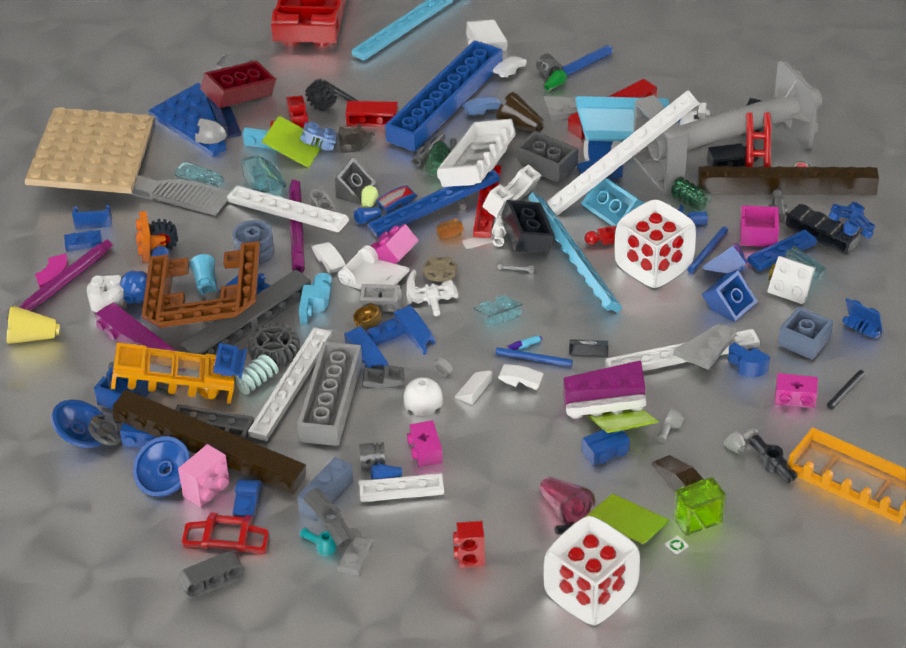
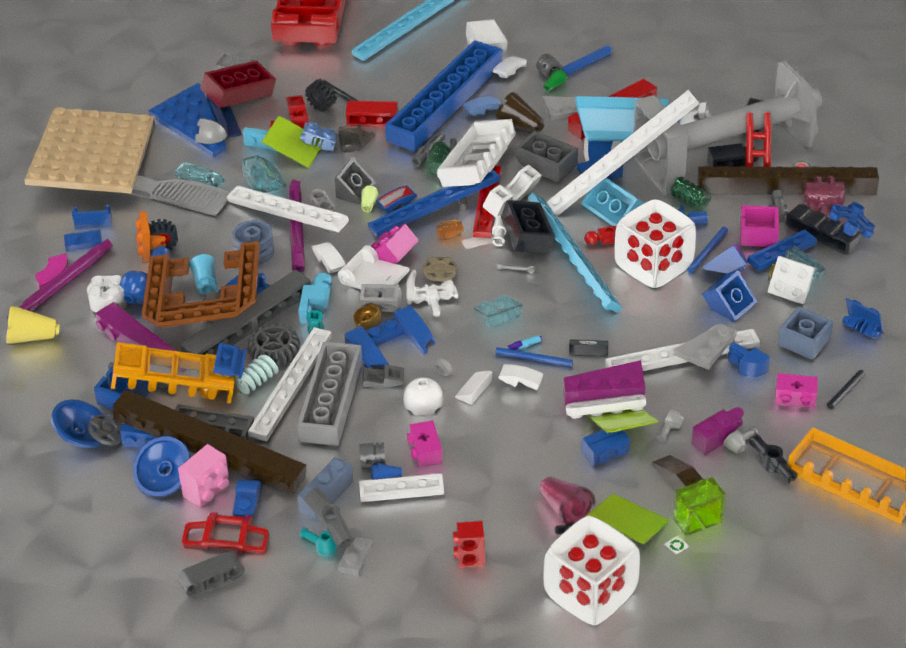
blue cone [353,207,382,225] -> none
none -> teal bush [306,310,324,334]
none -> magenta hinge [691,407,744,455]
none -> clear pink piece [804,176,845,212]

